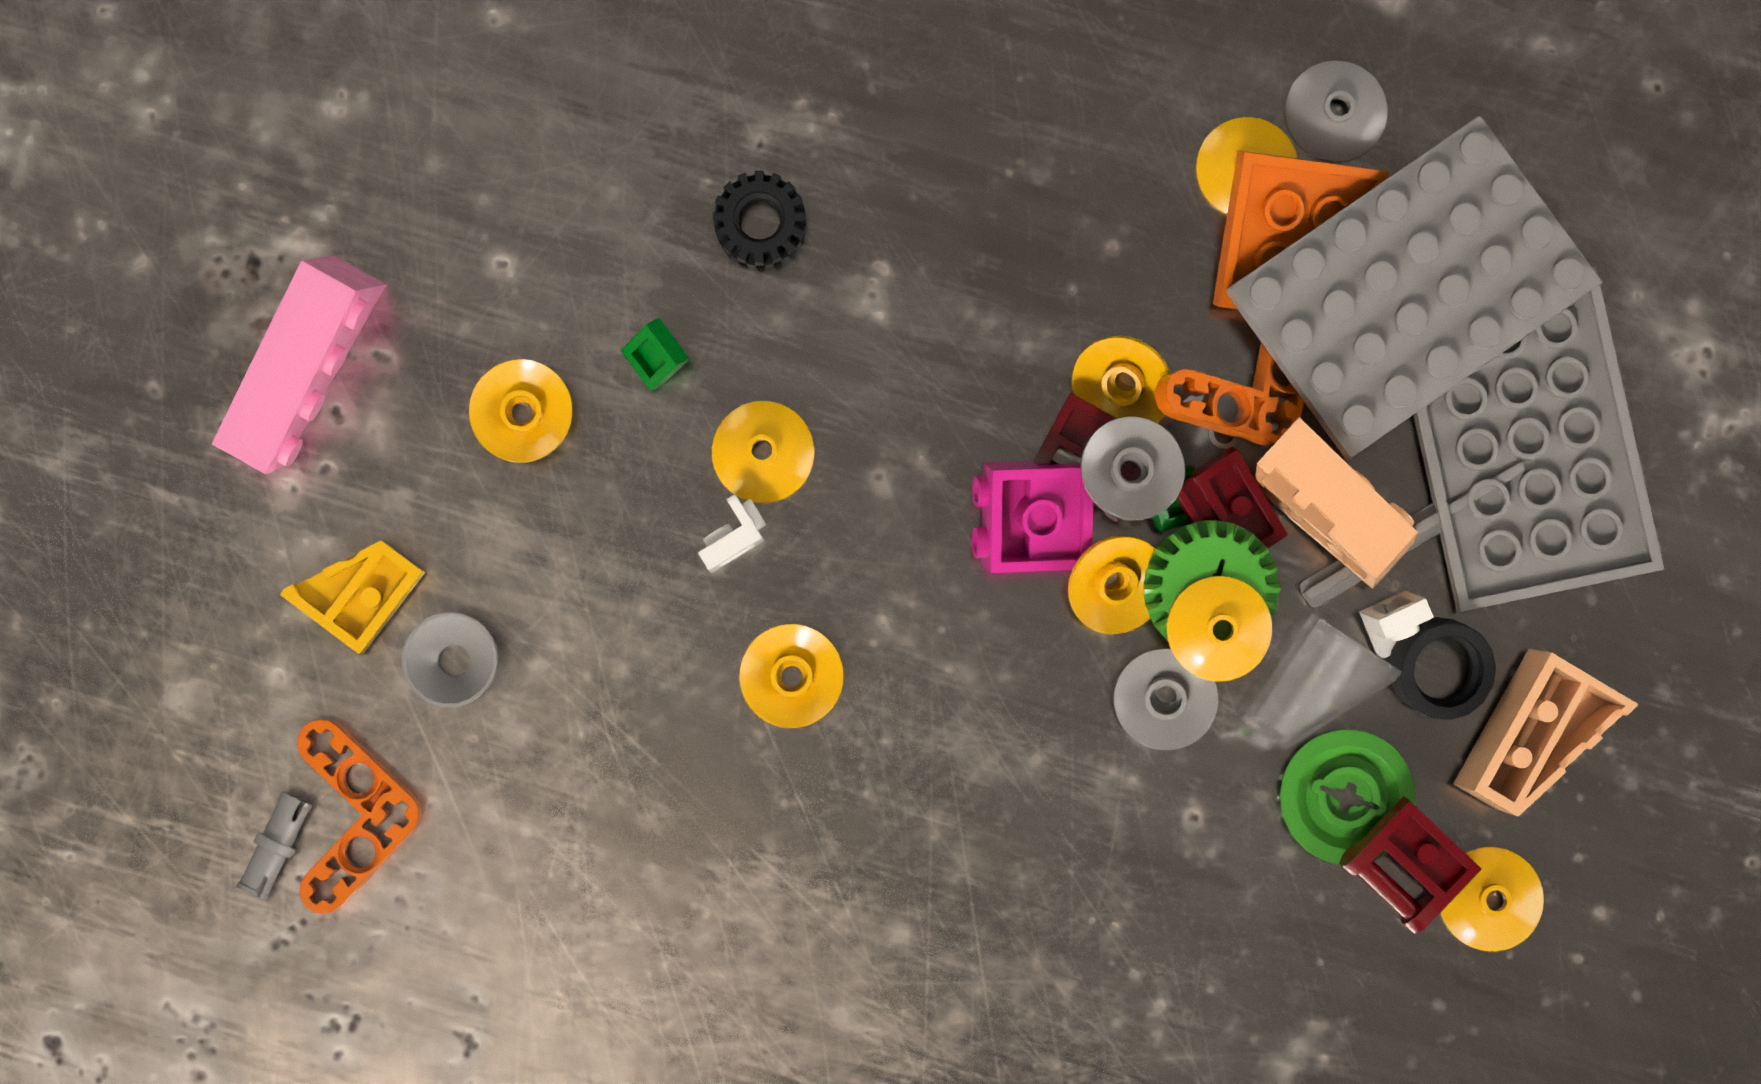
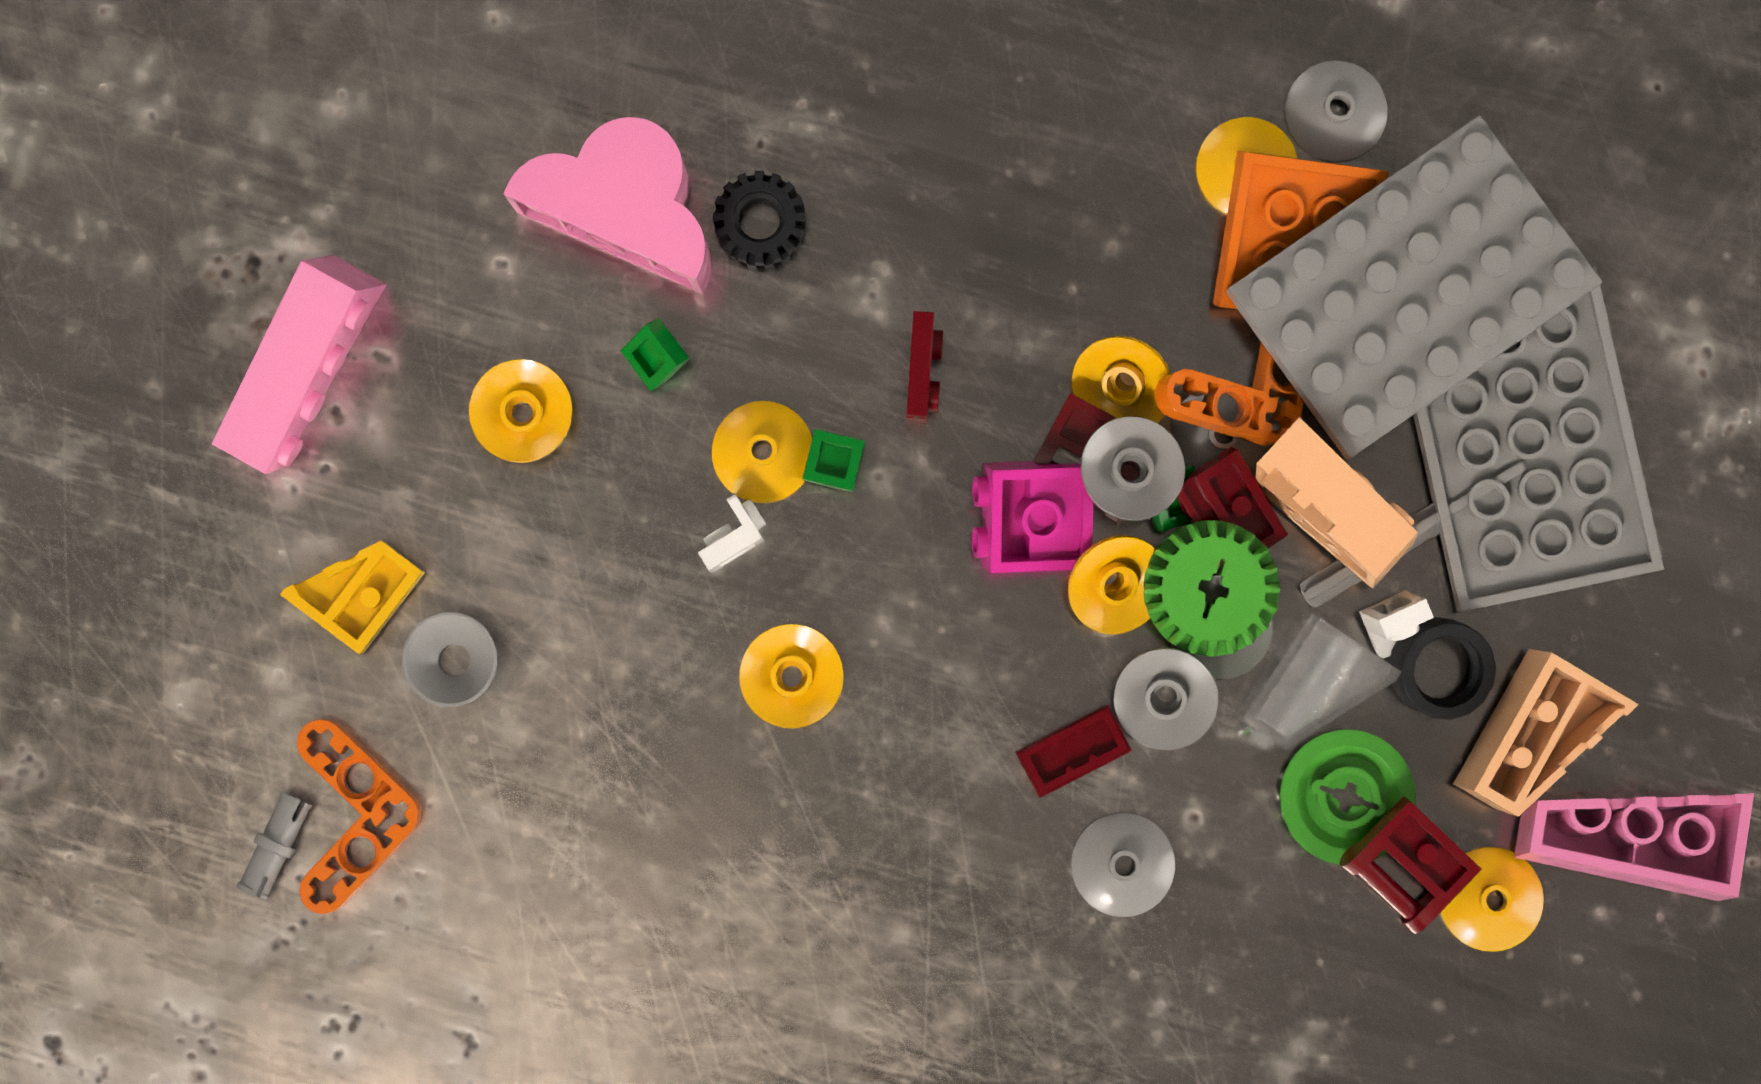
yellow dish [1166,576,1272,681] -> none
none -> bright pink brick [503,117,712,294]
none -> green plate [802,429,865,493]
none -> dark red plate [906,311,943,424]
none -> dark red plate [1015,704,1132,798]
none -> light grey dish [1071,813,1175,917]
none -> bright pink wedge [1514,793,1754,901]

